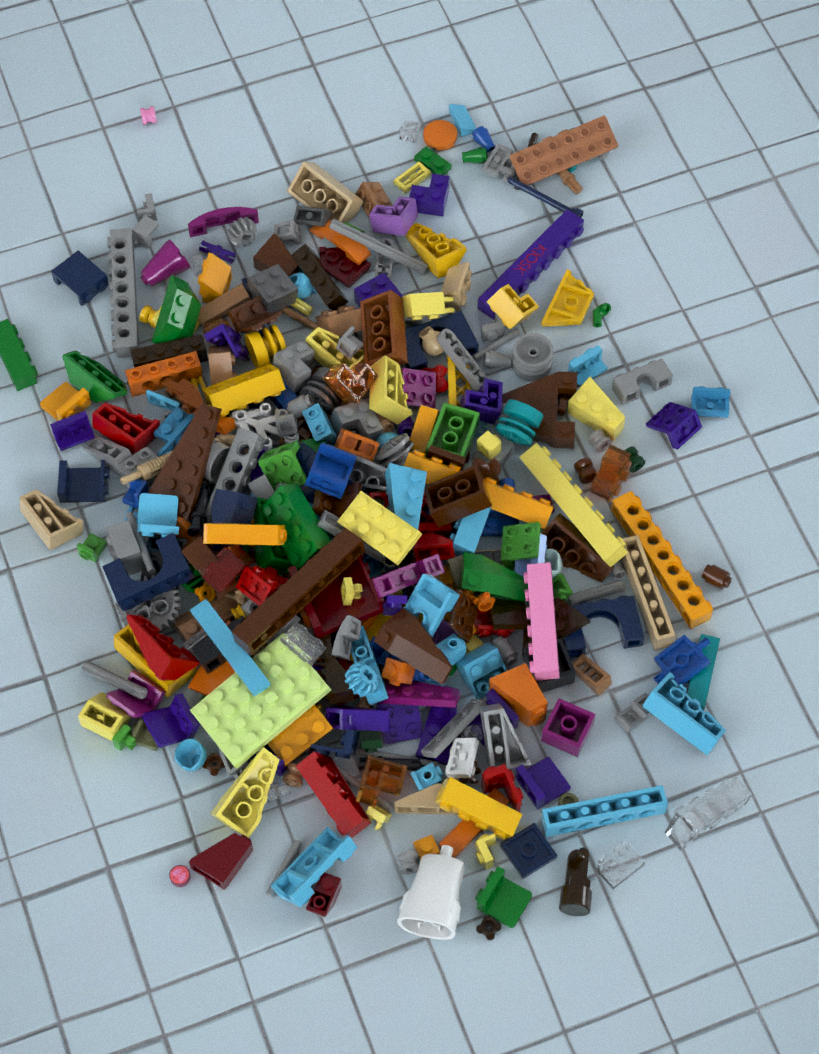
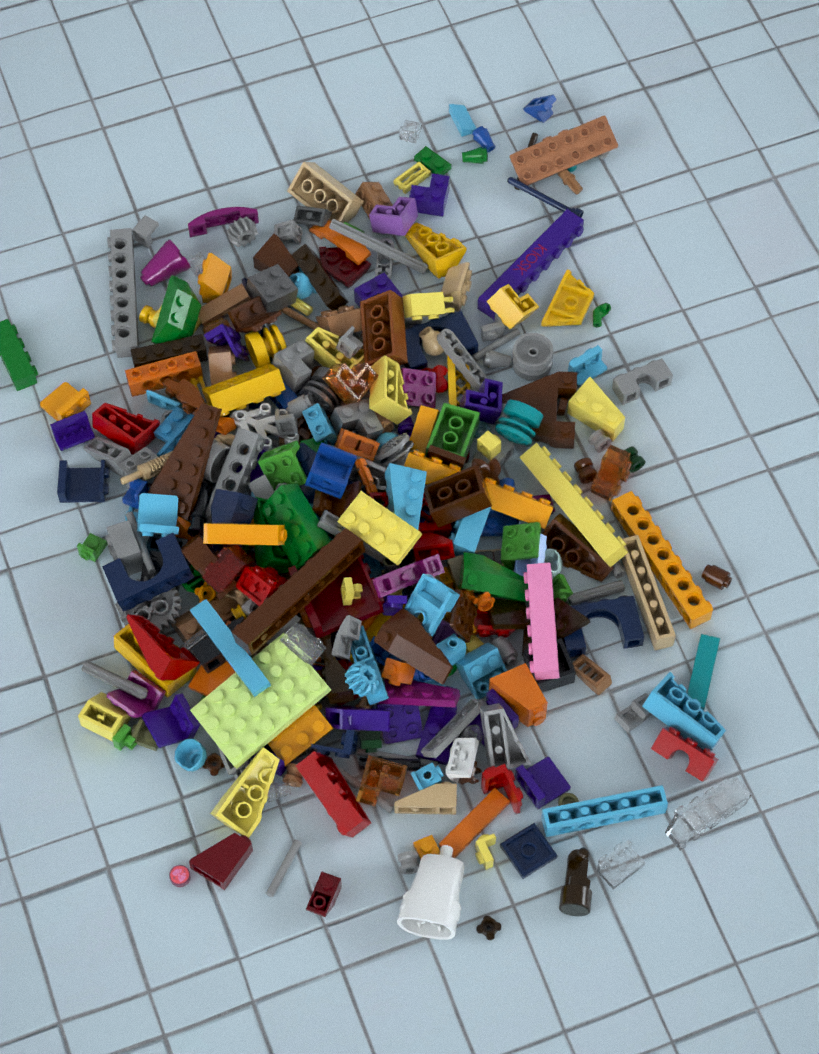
tan wedge [20,489,83,550] -> none
dark blue panel [51,250,109,306] -> none
green wedge [62,350,128,403] -> none
light grey bracket [137,193,157,221] -> none
bright pink wheel [140,106,157,125] -> none
dark purple pin [199,240,236,264] -> none
medium azure piece [270,827,358,907] -> none
light yellow tile [366,804,392,830] -> none
orange tile [423,120,458,151] -> none
yellow brick [435,777,522,840] -> none
green bracket [475,866,532,928] -> none
light grey plate [482,144,515,183] -> none
magenta brick [541,698,596,757] -> none
dark purple bracket [646,402,702,450] -> none
blue plate [653,635,711,685] -> none
dark azure bracket [691,386,730,418] -> none
none -> orange axle [355,458,377,495]
none -> blue slope [523,94,557,123]
none -> red arch [651,726,719,782]

